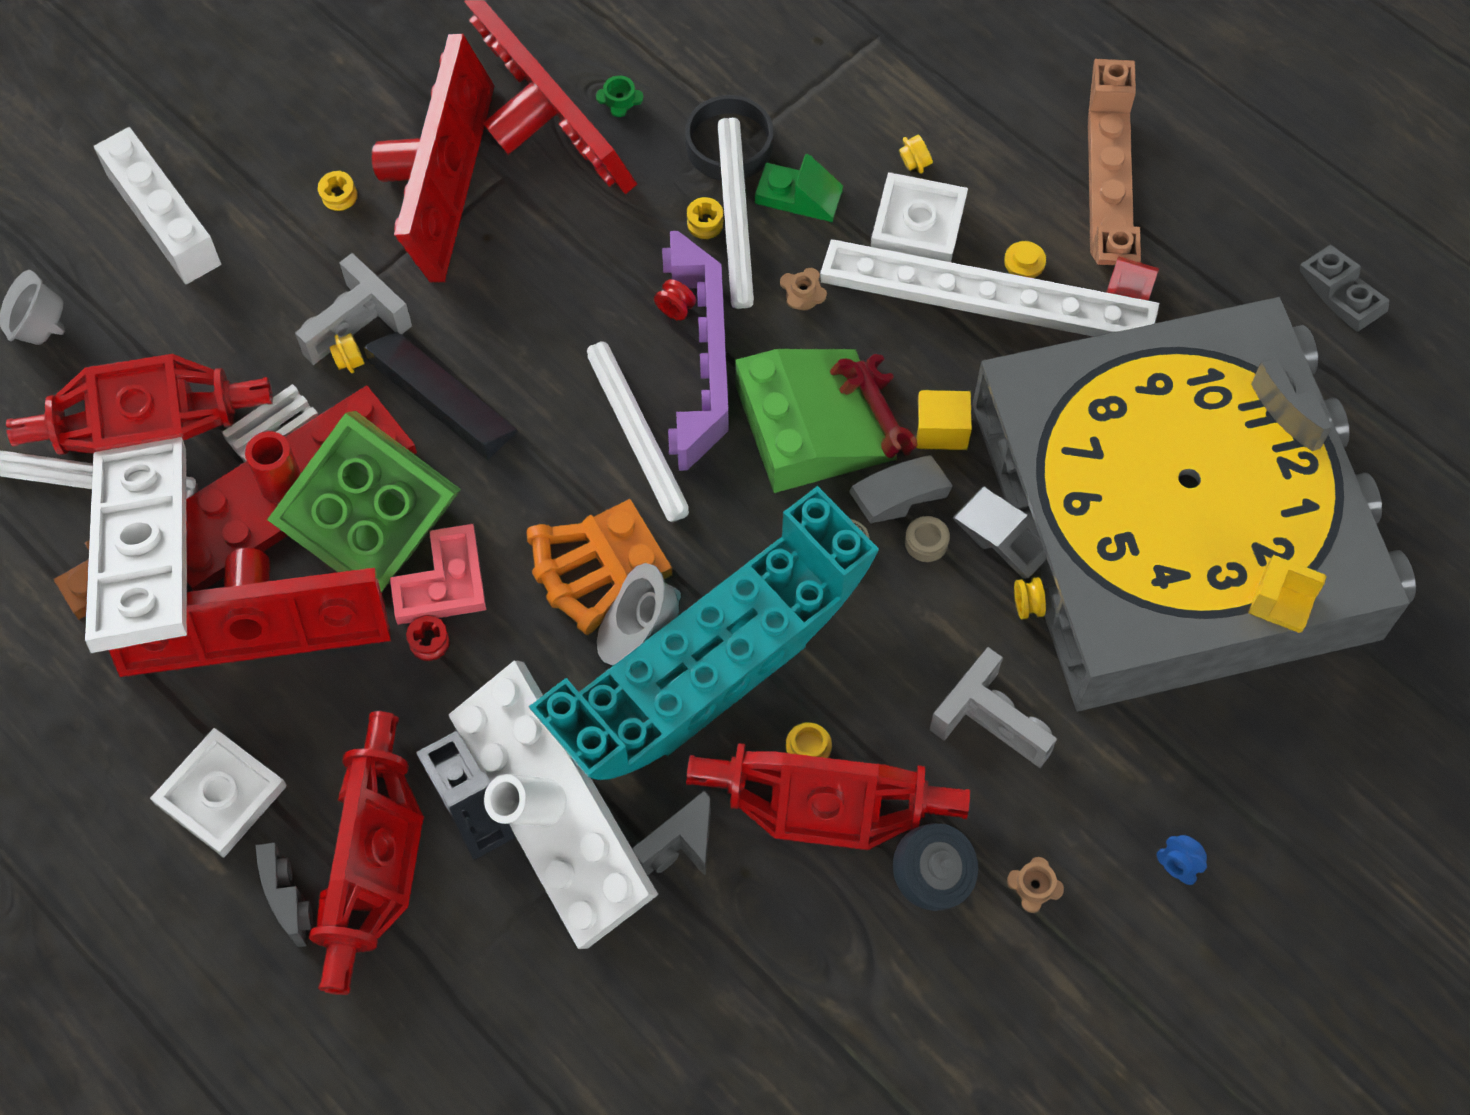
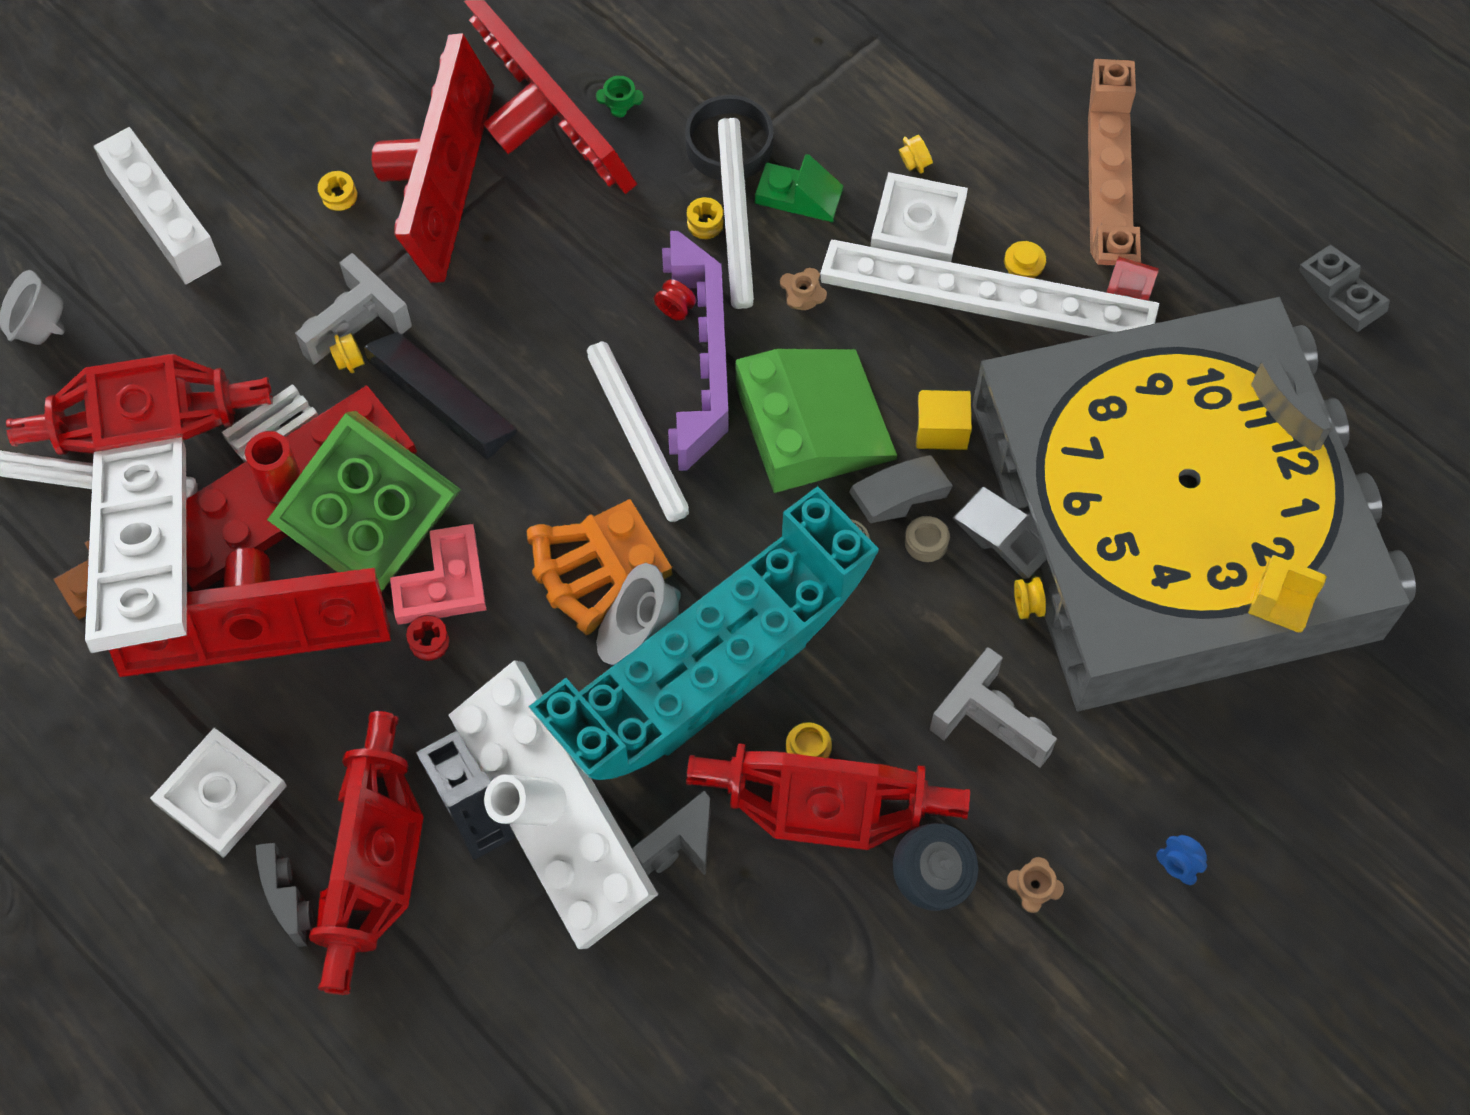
dark red bar [830,354,918,458] -> none

